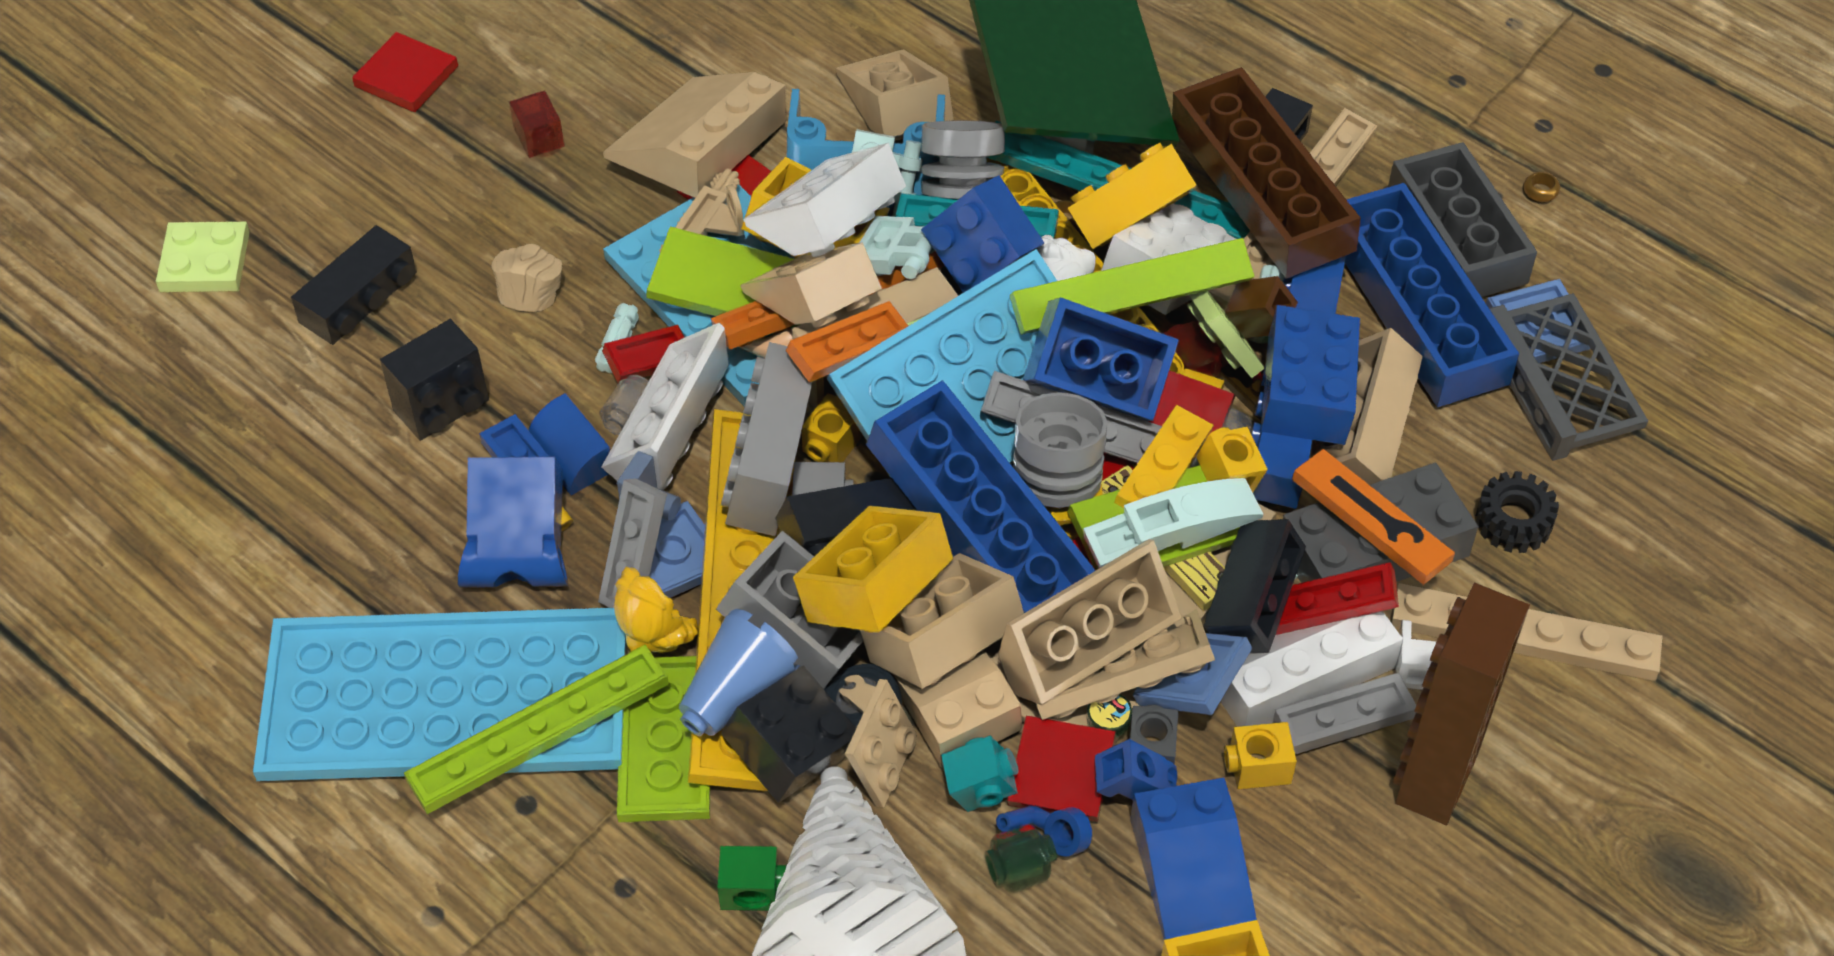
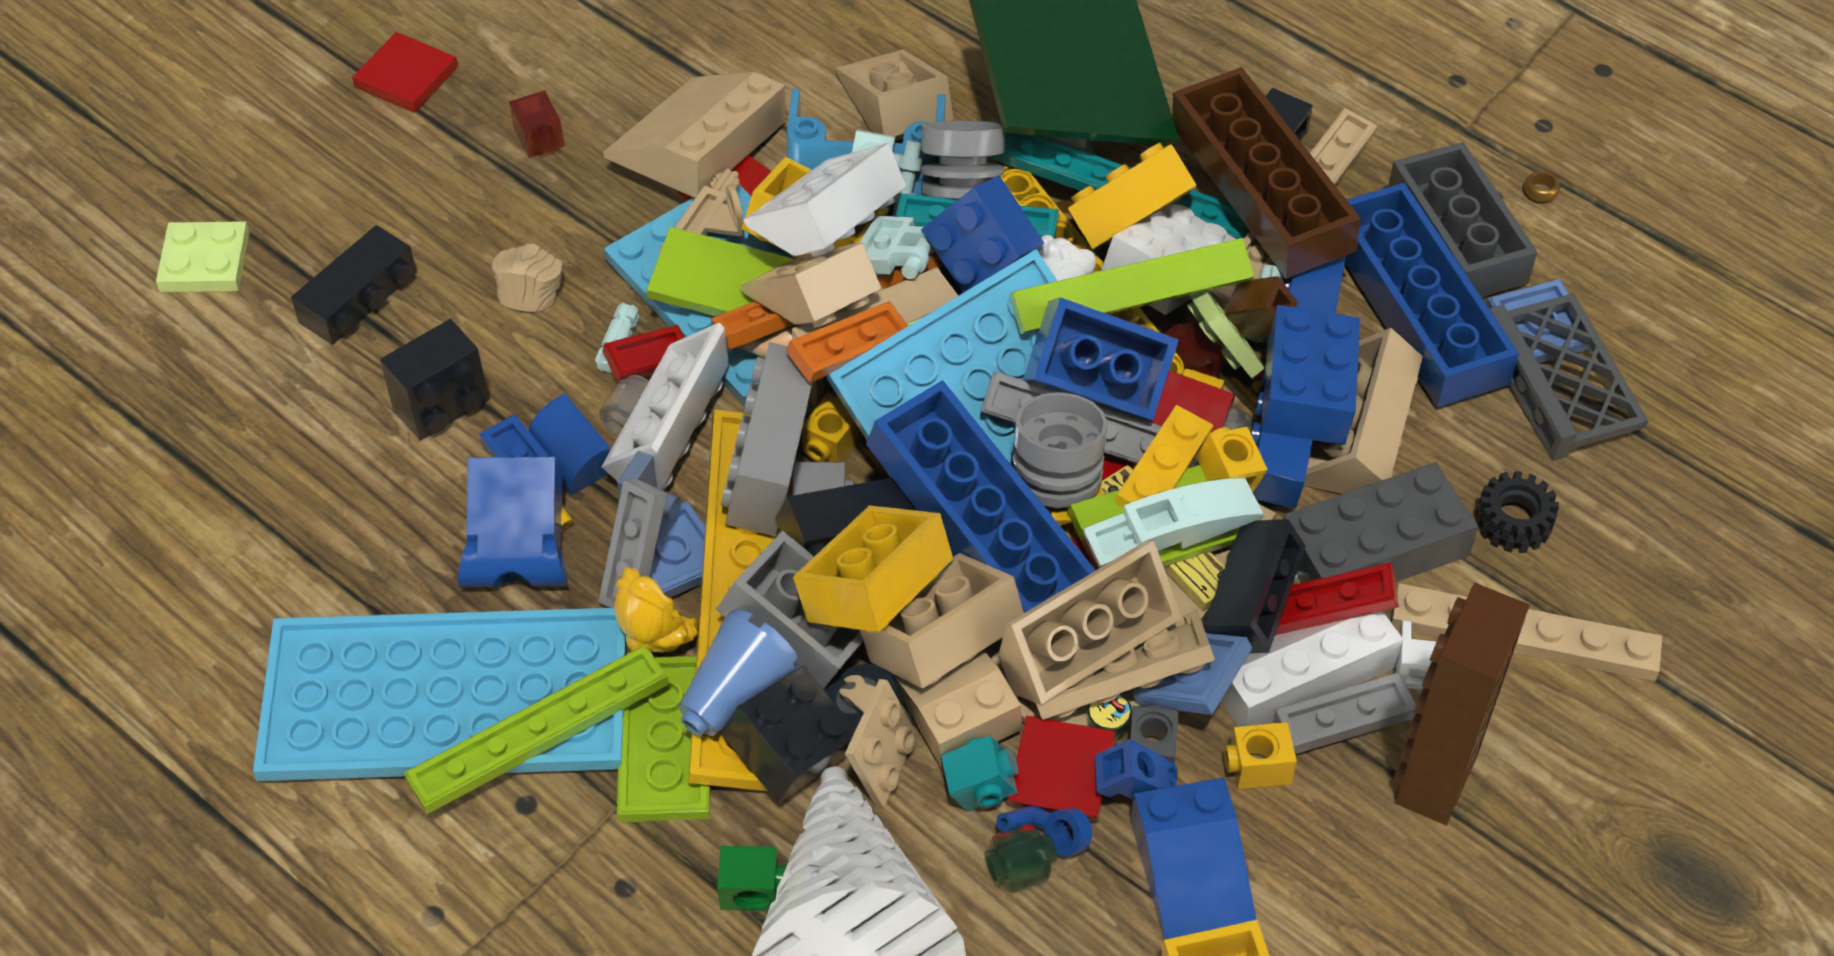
orange tile [1292,449,1455,585] -> none

